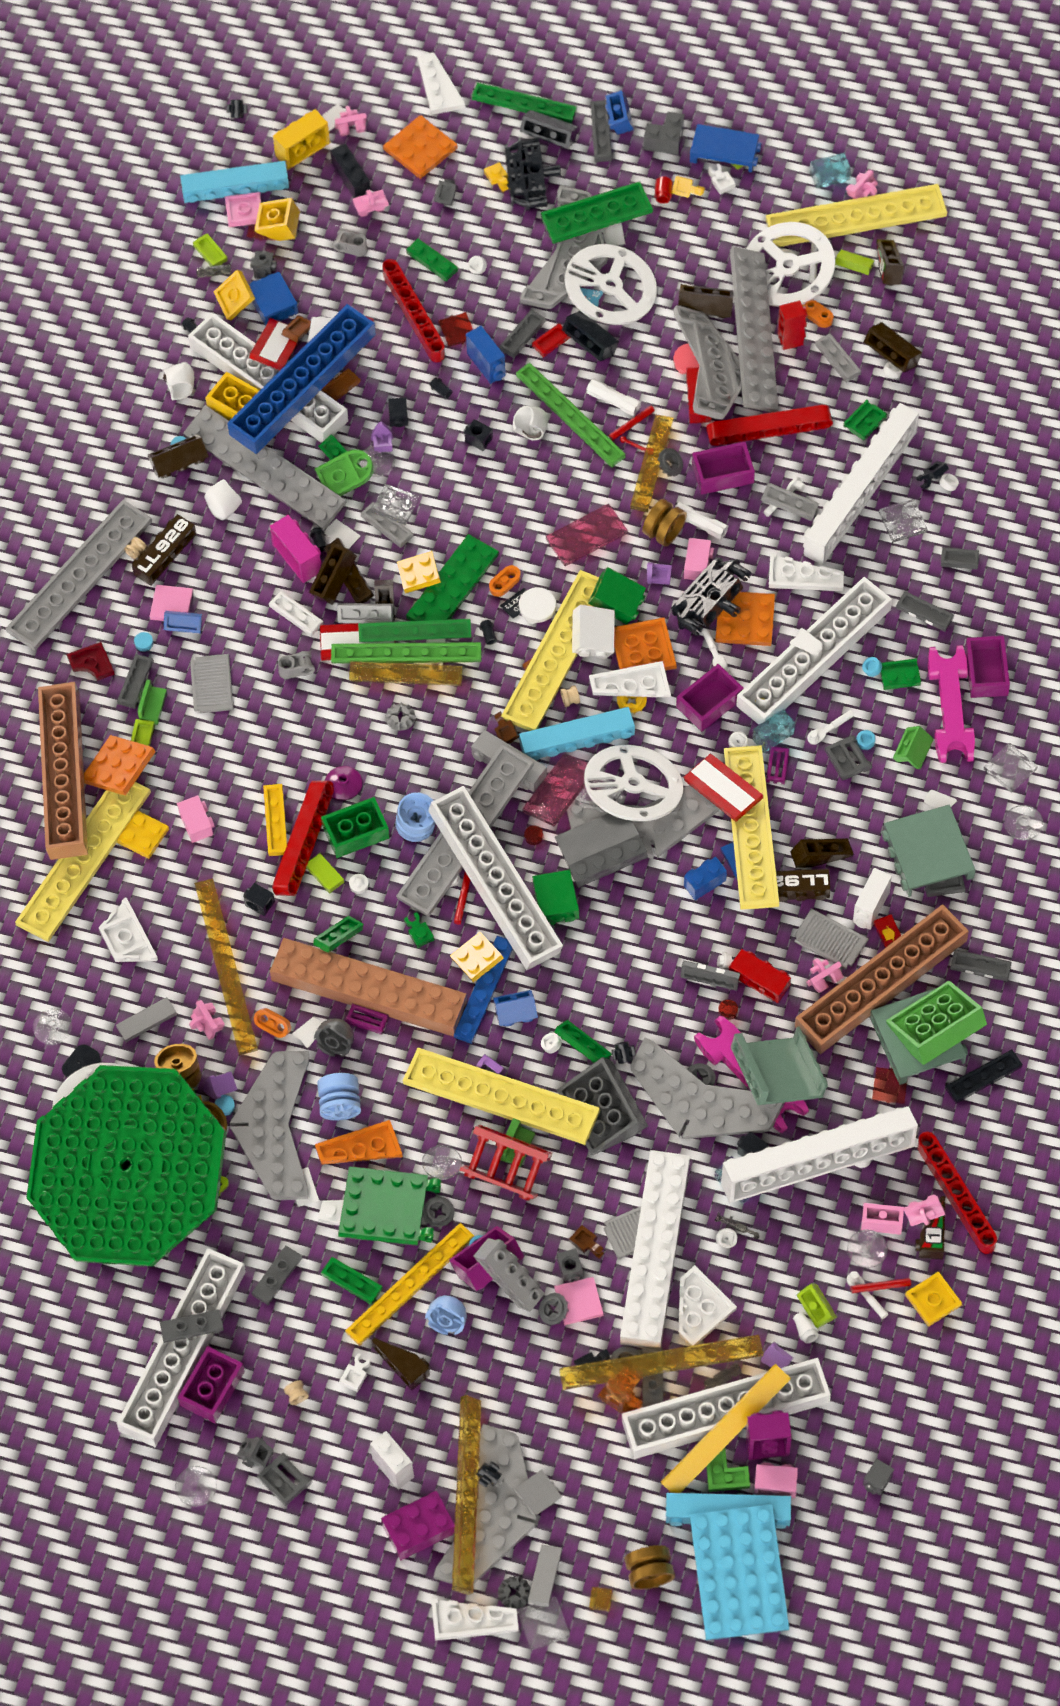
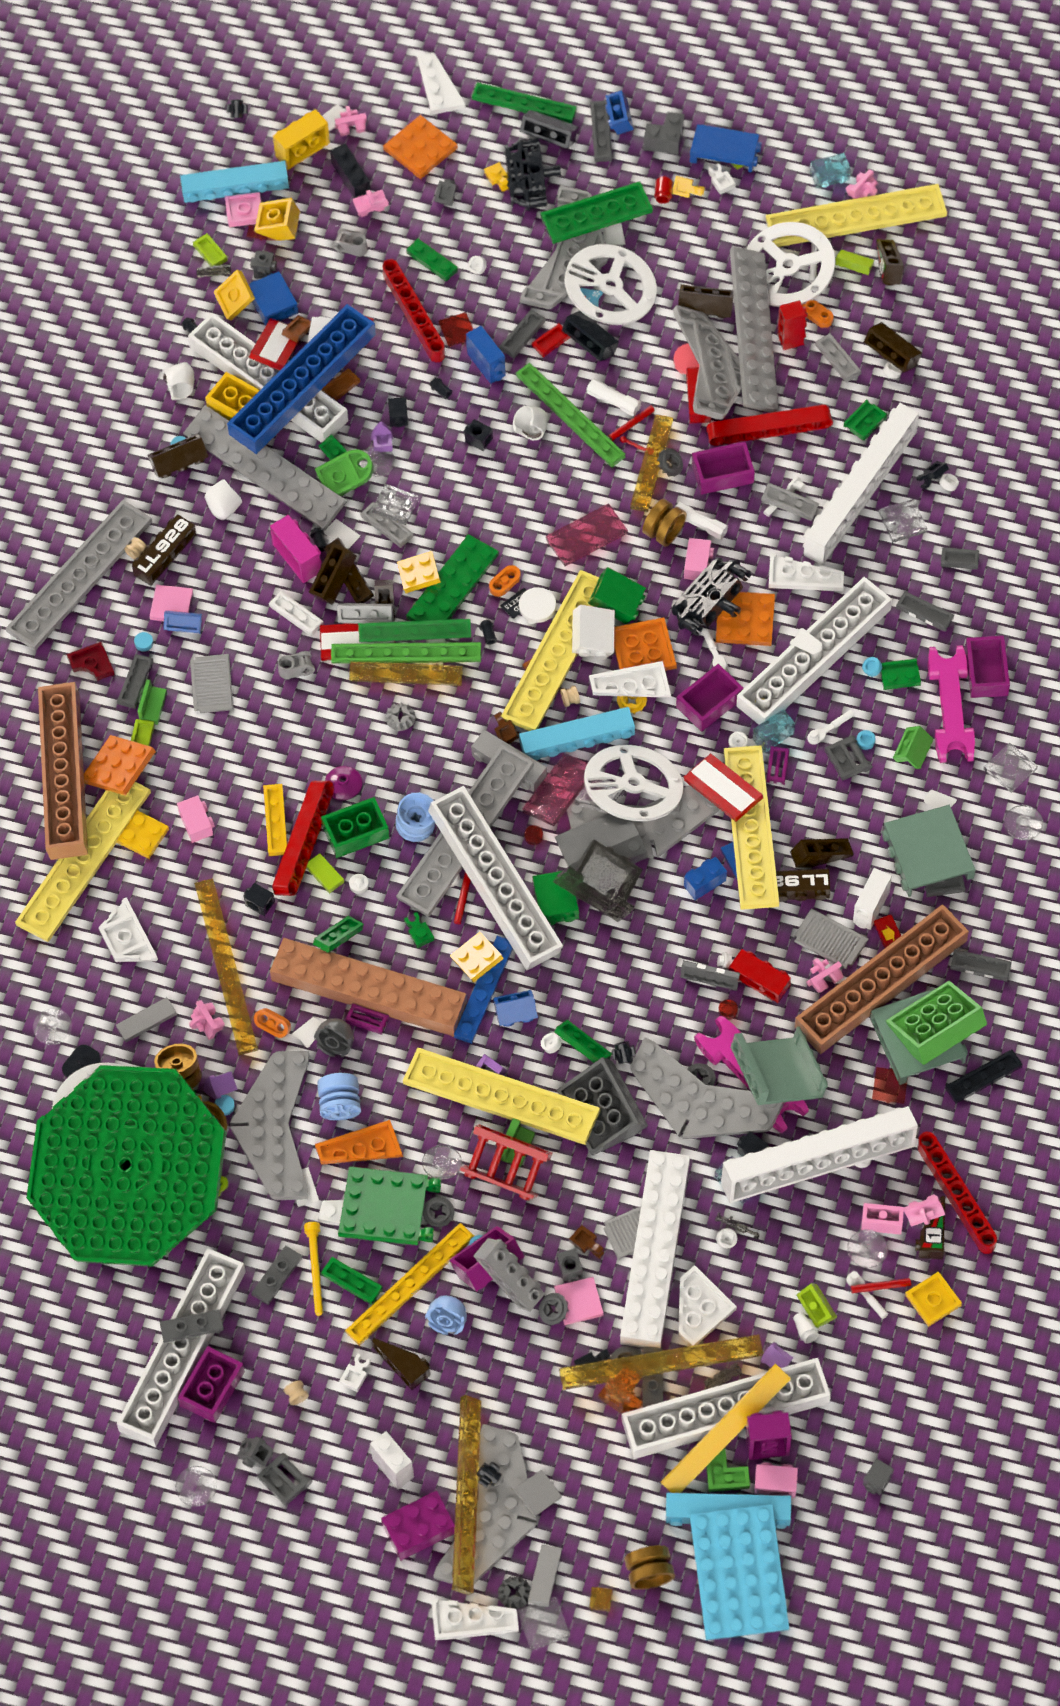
medium lavender tile [647,562,672,585] -> none
none -> yellow piece [304,1222,323,1316]
none -> clear smoke windscreen [553,839,643,922]

